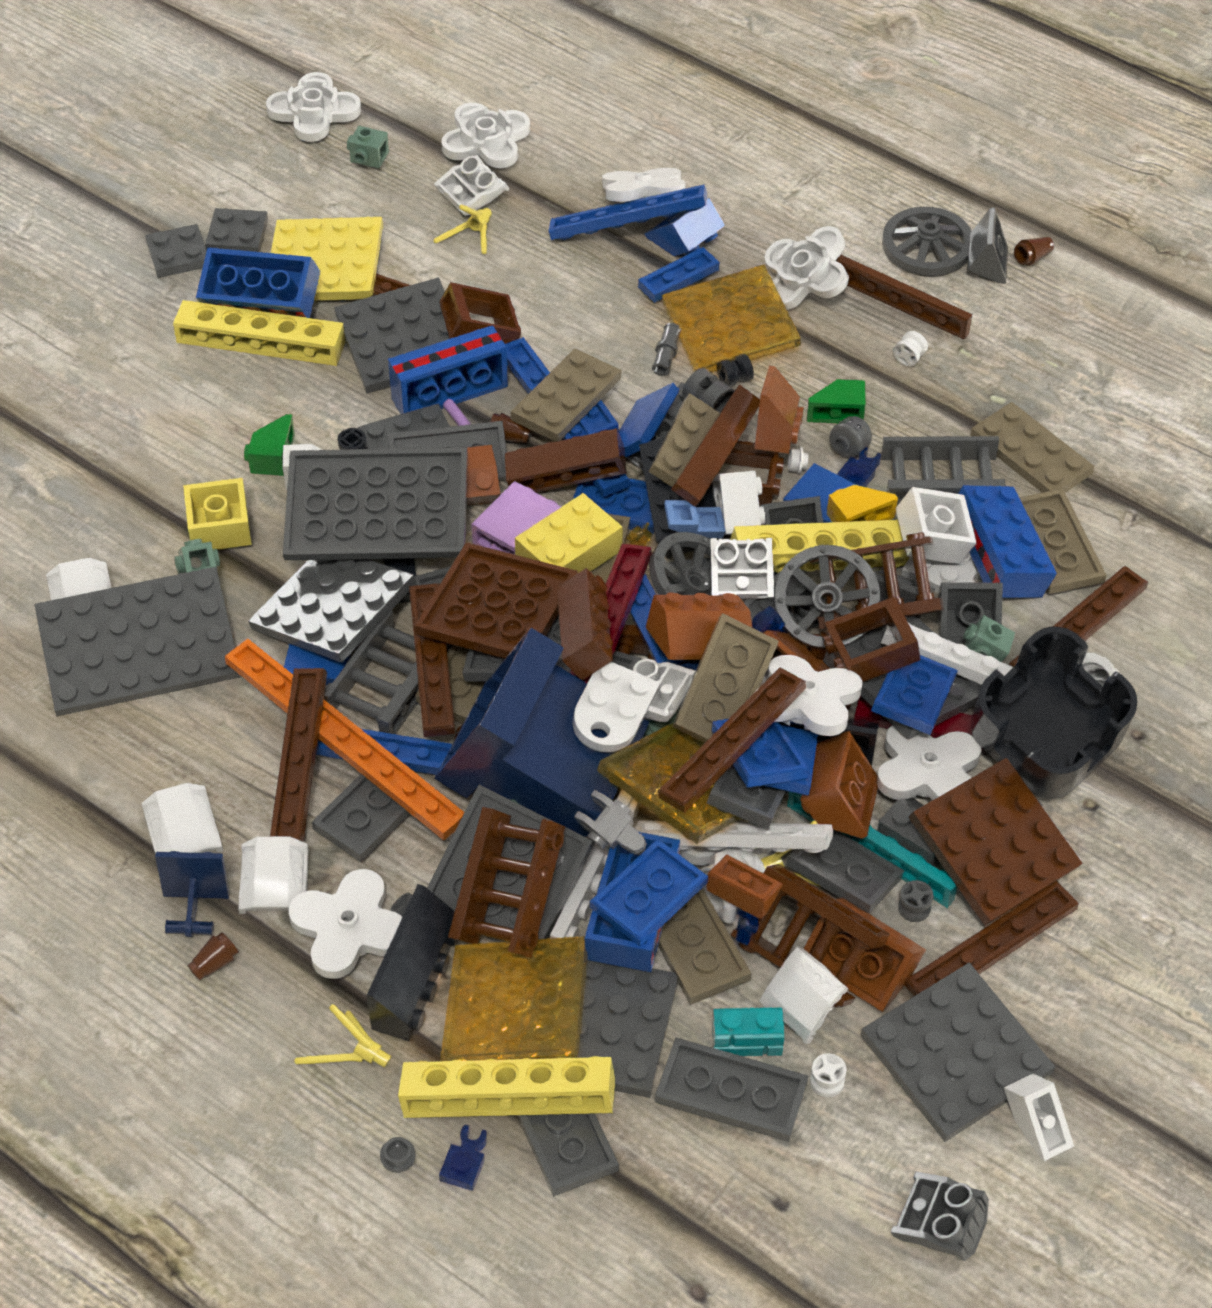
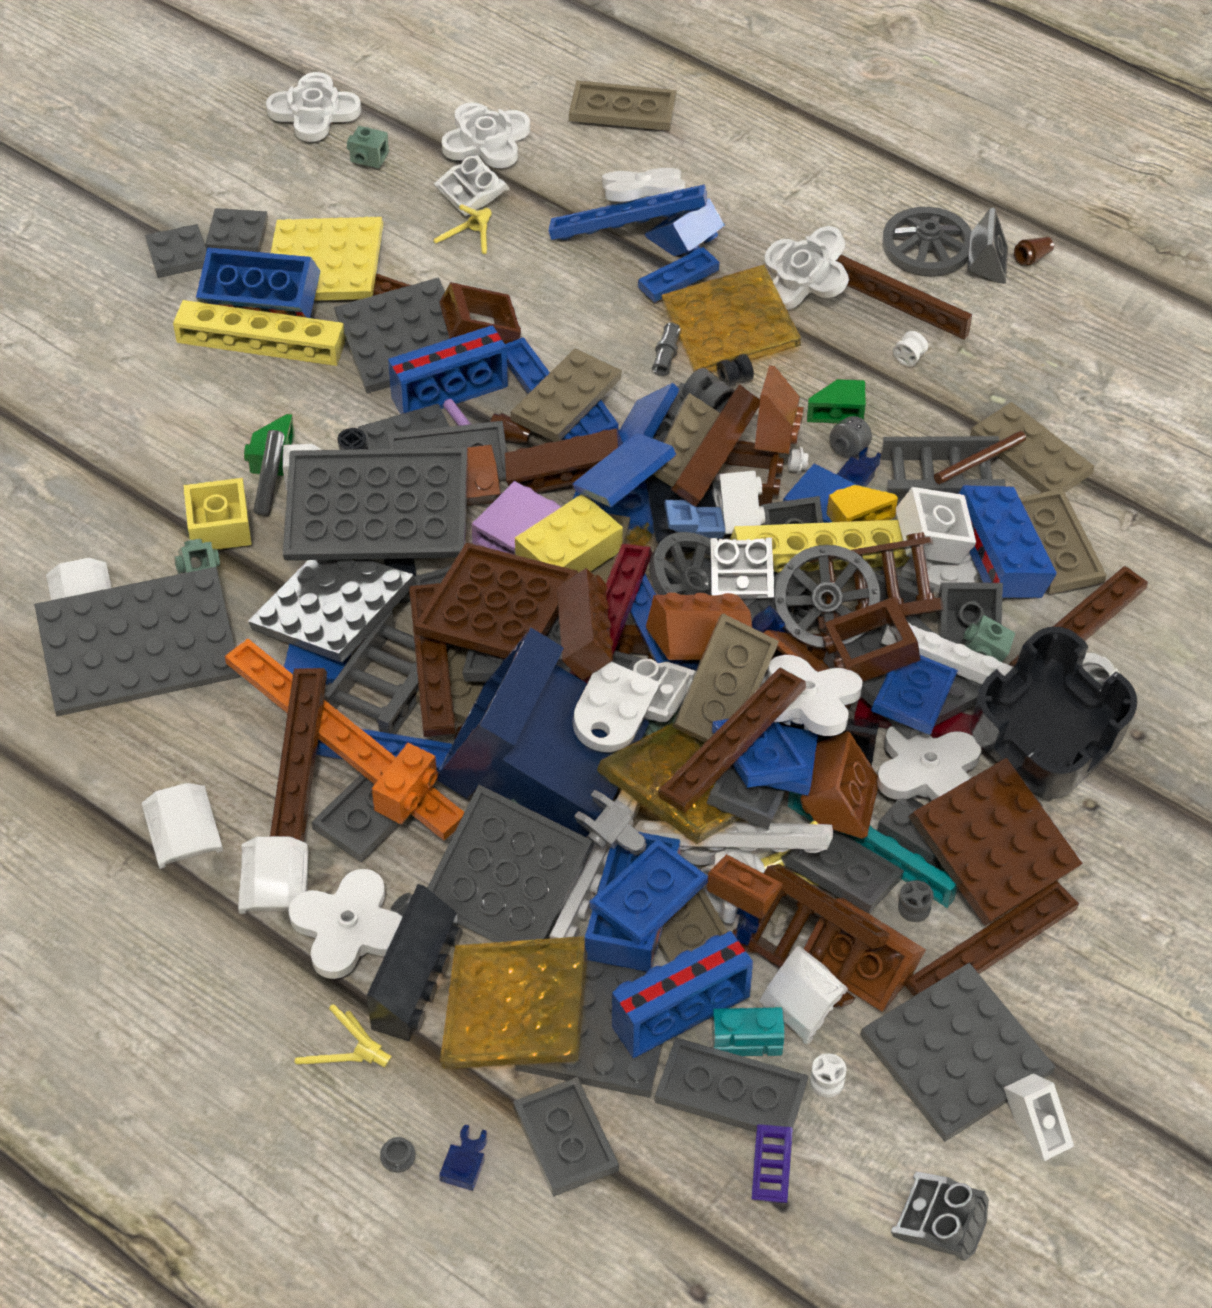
dark blue plate [155,851,230,938] -> none
reddish brown cone [187,932,239,981] -> none
light yellow brick [398,1056,615,1118] -> none
reddish brown fence [448,807,565,958] -> none
none -> dark grey axle [253,430,284,516]
none -> orange brick [372,743,438,825]
none -> dark tan plate [569,80,677,131]
none -> blue tile [572,432,676,507]
none -> blue brick [612,931,753,1058]
none -> dark purple slope [752,1124,793,1204]
none -> reddish brown bar [934,431,1026,484]

